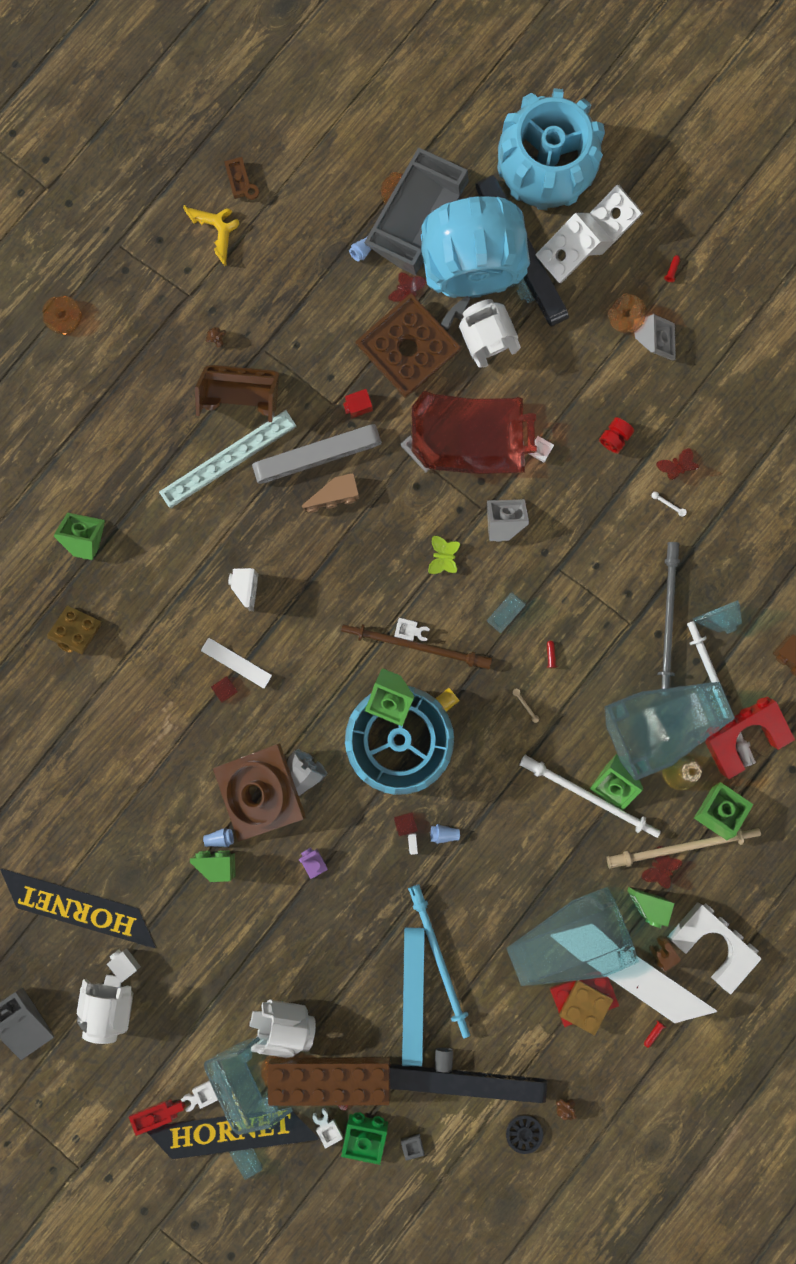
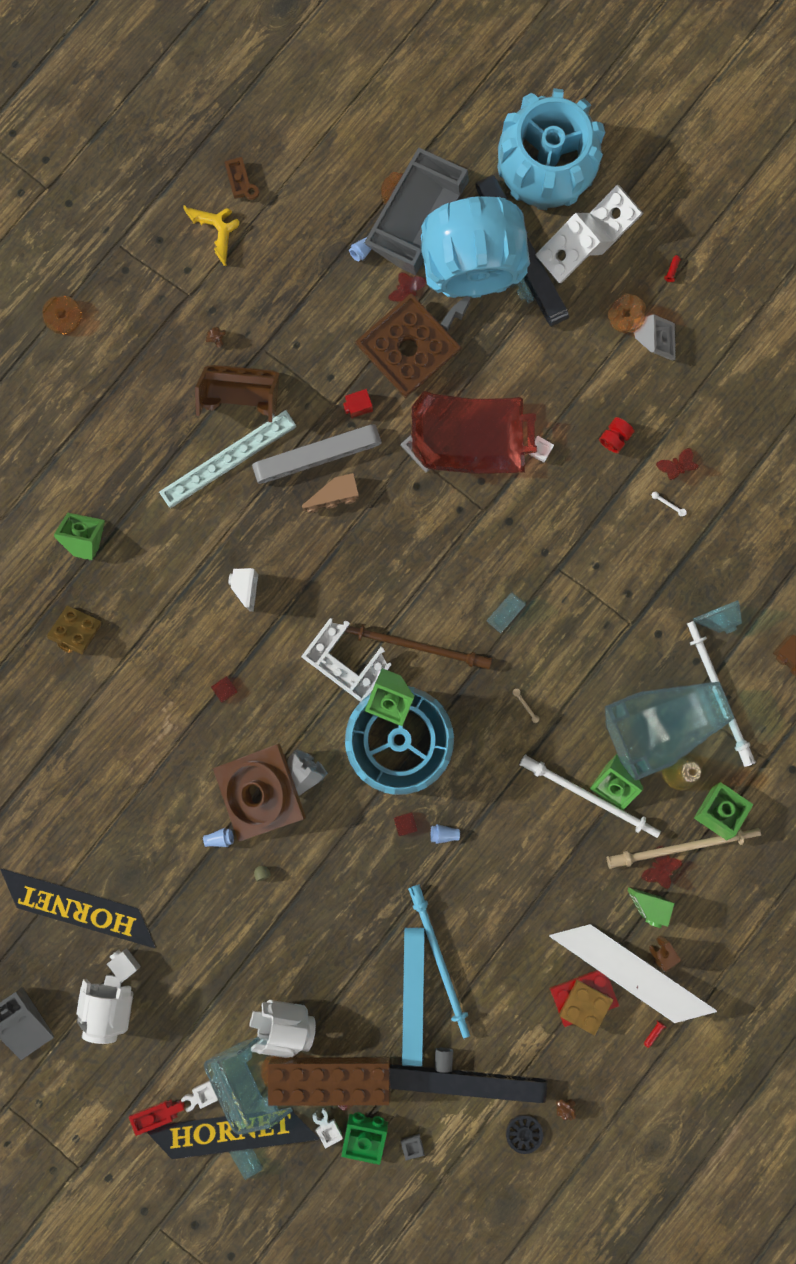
bright green slope [190,850,235,882] -> none
white sticker [201,638,272,688] -> none
medium lavender bracket [299,848,328,879] -> none
white plate [394,618,430,642] -> none
white tile [408,833,418,855] -> none
lime piece [428,536,460,574] -> none
yellow beam [435,688,459,712] -> none
white piece [459,299,521,367] -> none
light grey slope [487,499,529,542] -> none
clear light blue windscreen [507,887,639,986] -> none
red piece [547,641,558,668] -> none
dark grey bar [657,542,680,694] -> none
white arch [667,902,761,994] -> none
red arch [702,697,795,779] -> none
none -> olive hinge [254,866,271,882]
none -> white wedge [301,618,392,702]

